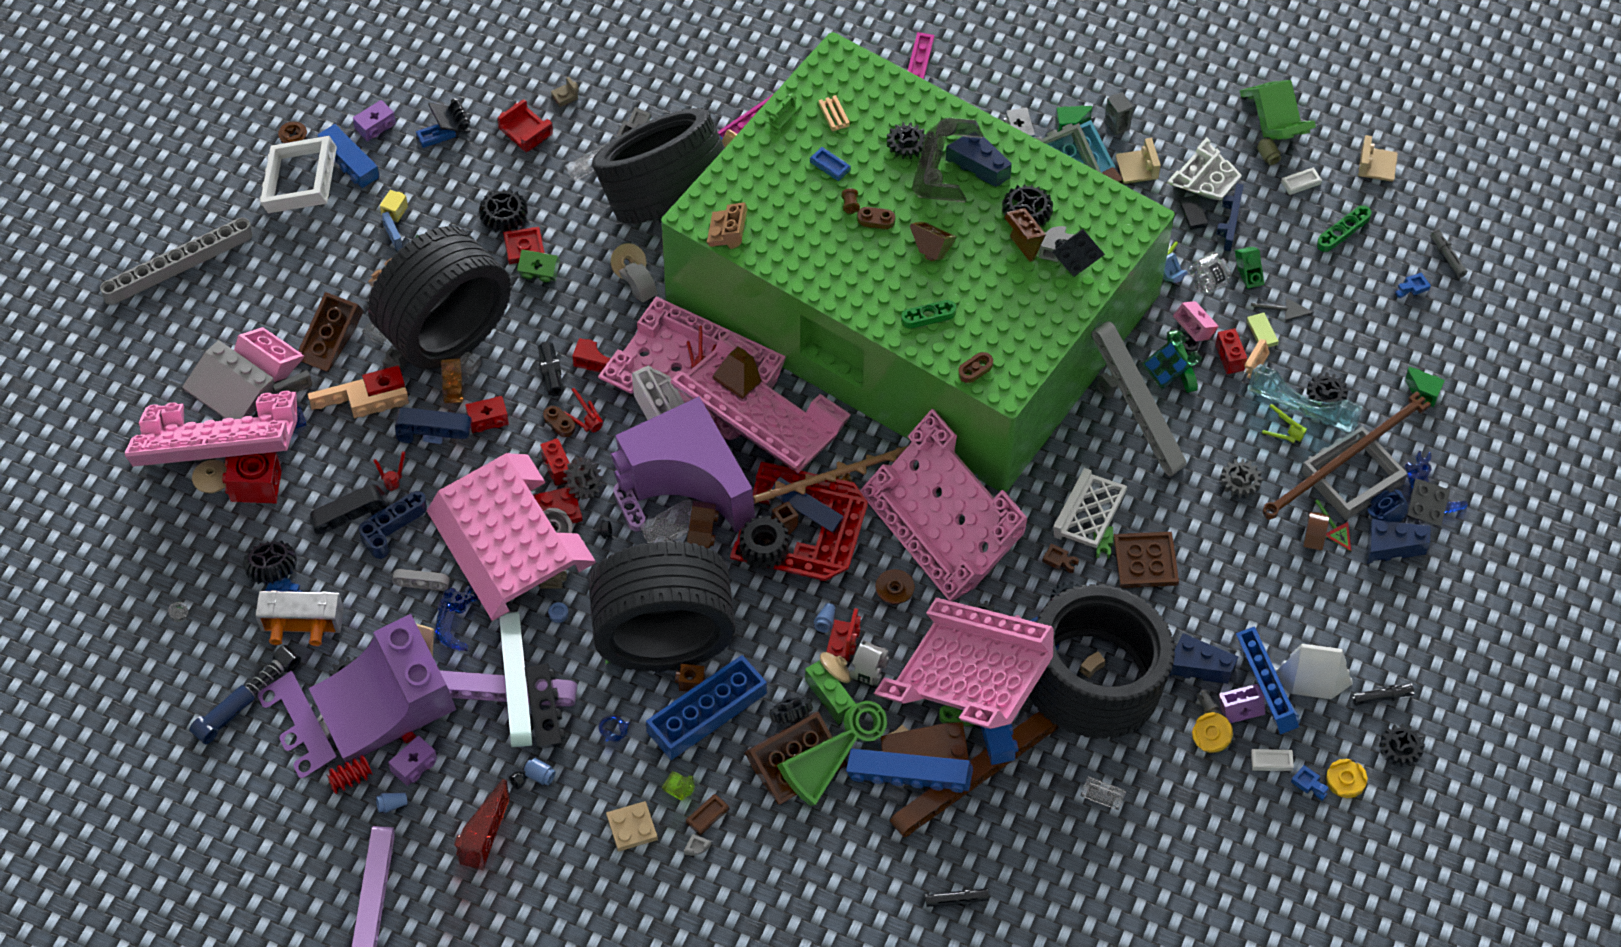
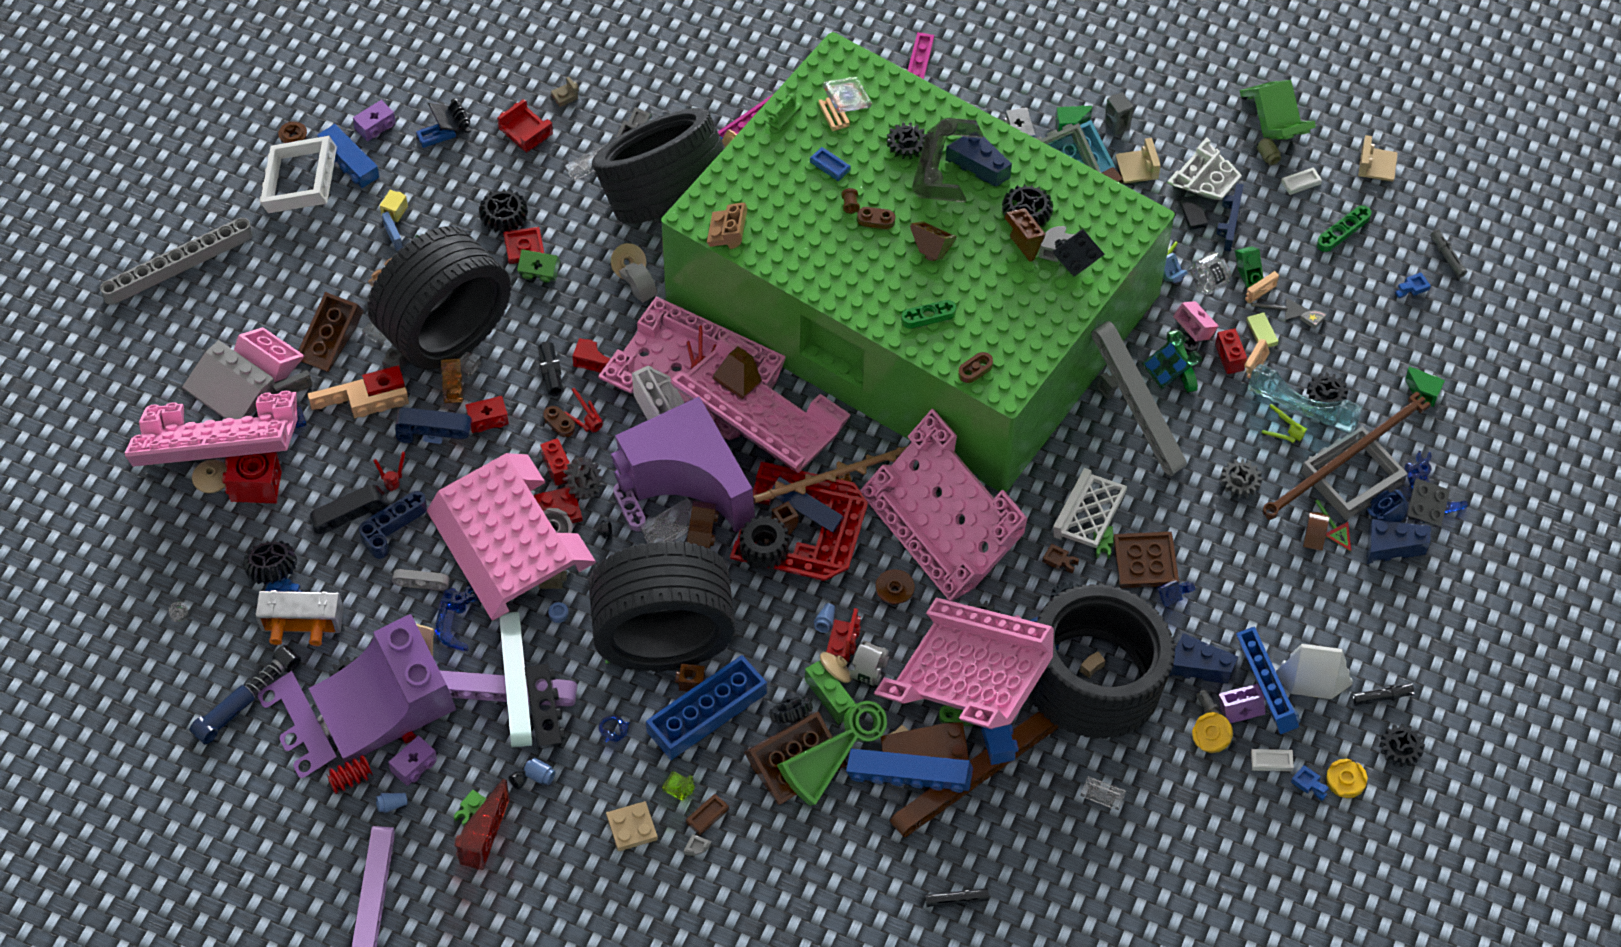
none -> bright green plate [454,790,489,827]
none -> clear tile [823,77,872,113]
none -> clear blue plate [1157,580,1196,606]
none -> light nougat tile [1245,271,1279,304]
none -> light grey tile [1300,310,1327,329]

